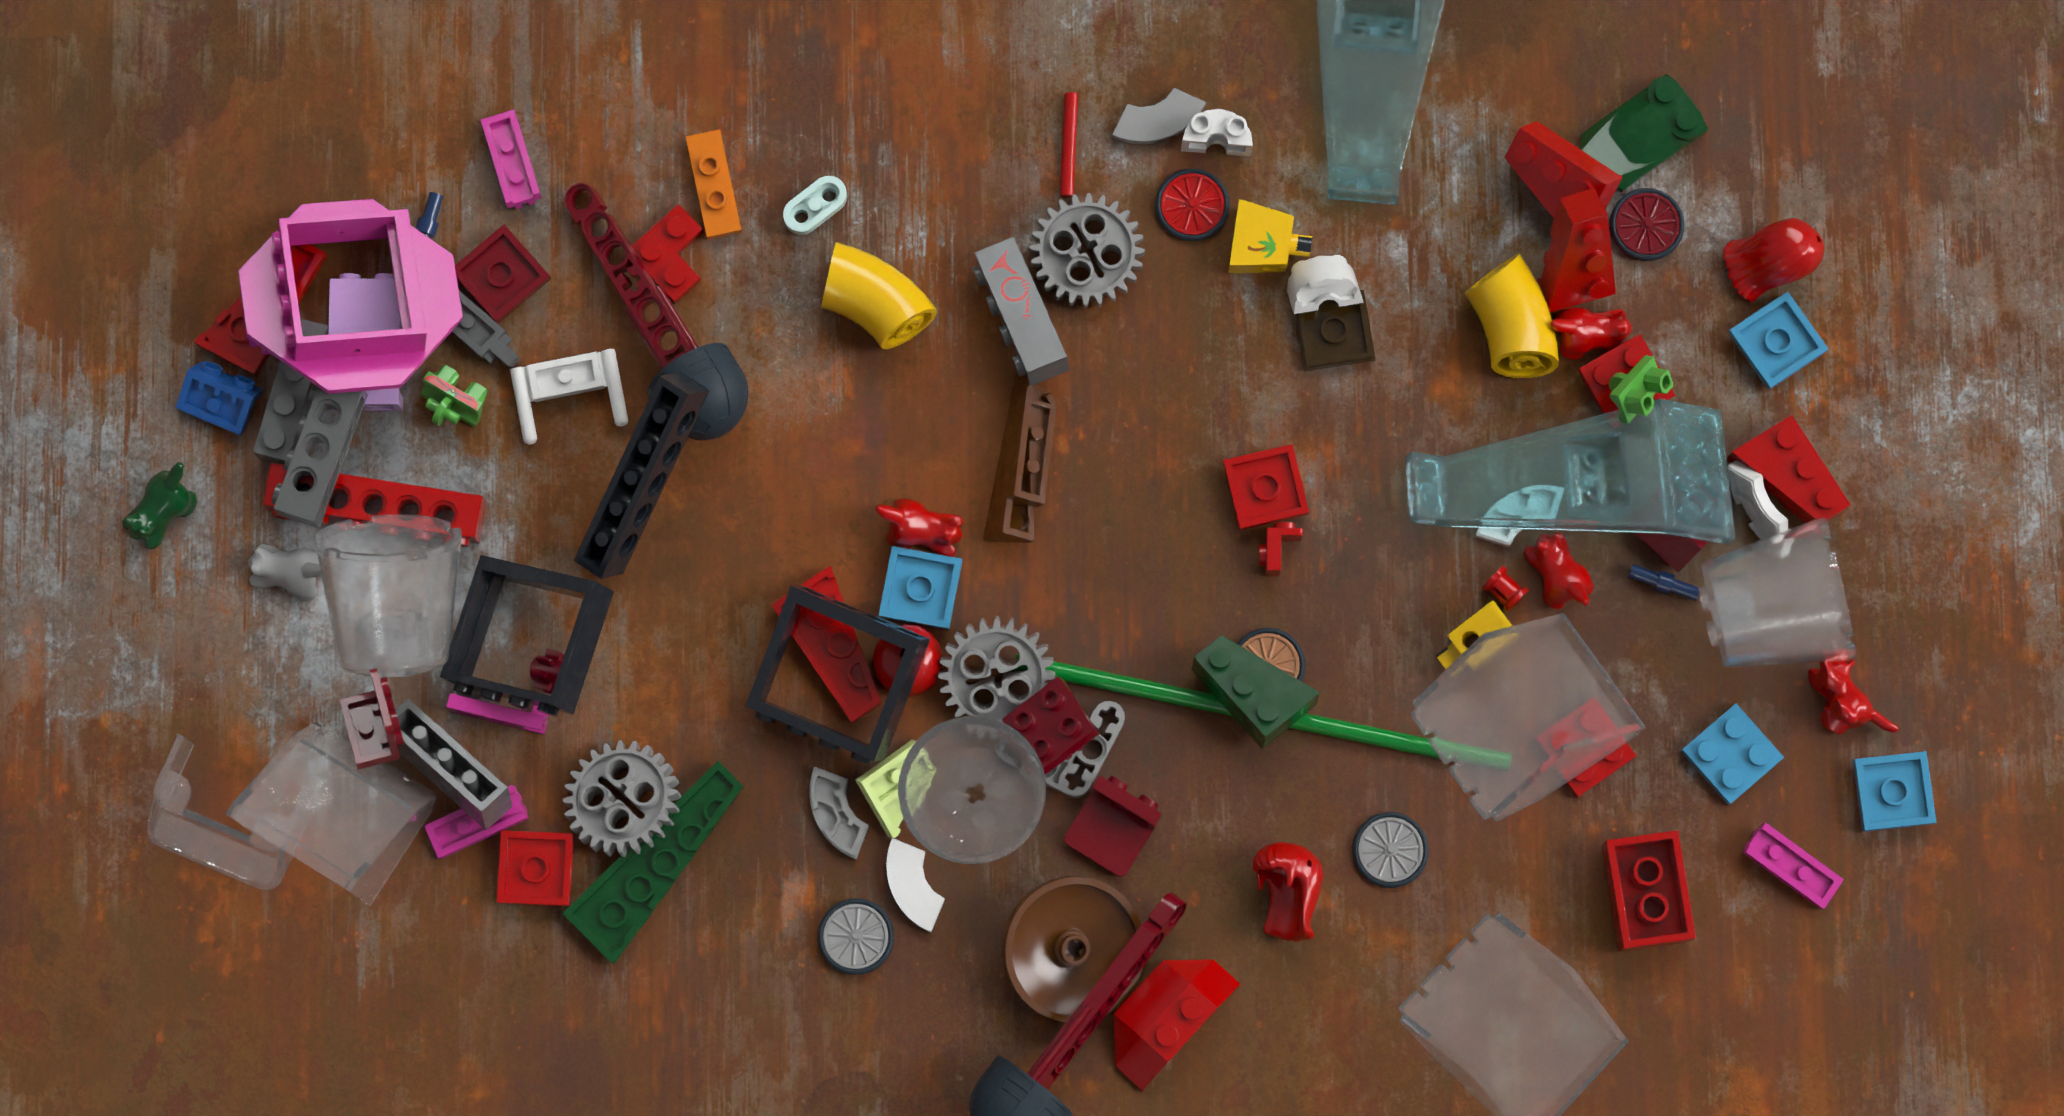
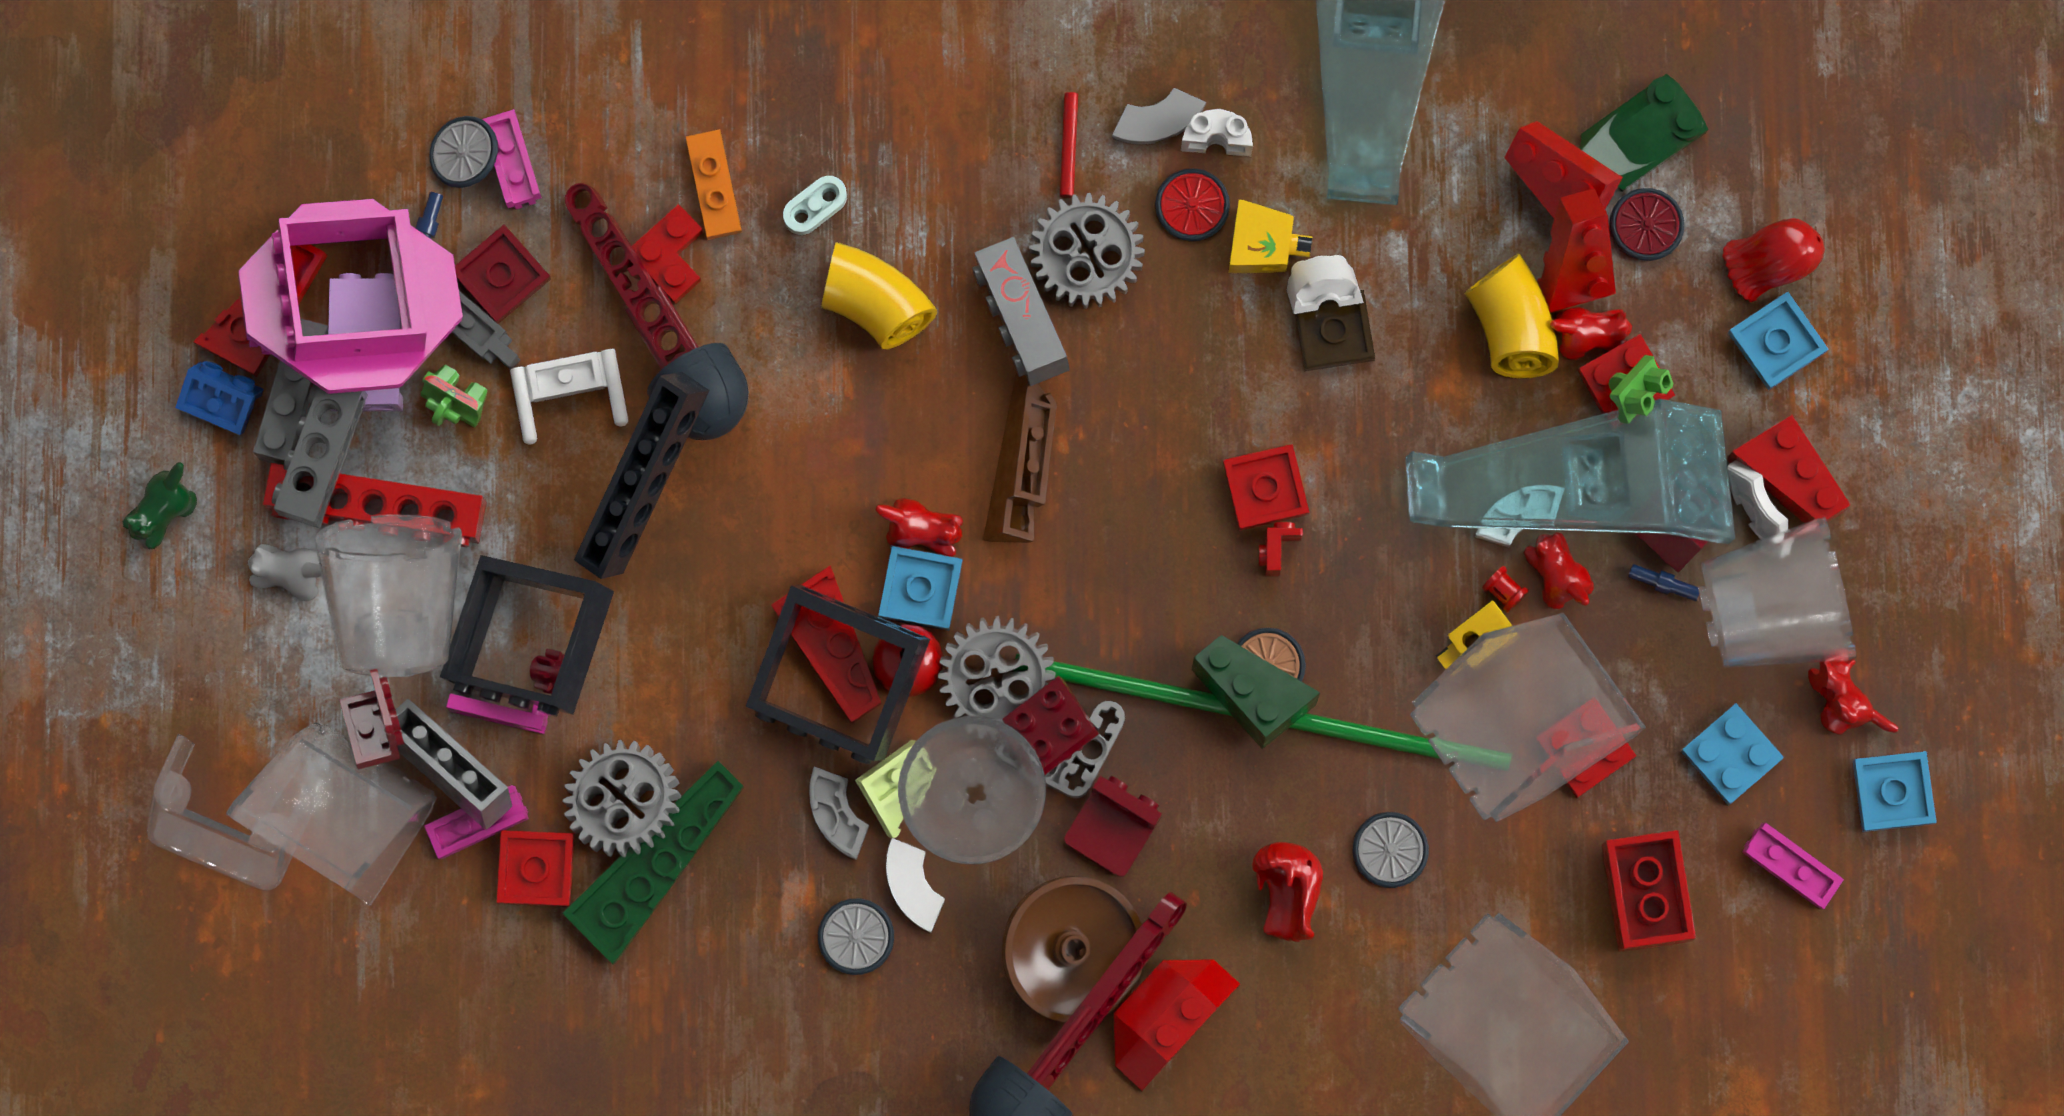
none -> light grey wheel [429,116,498,188]

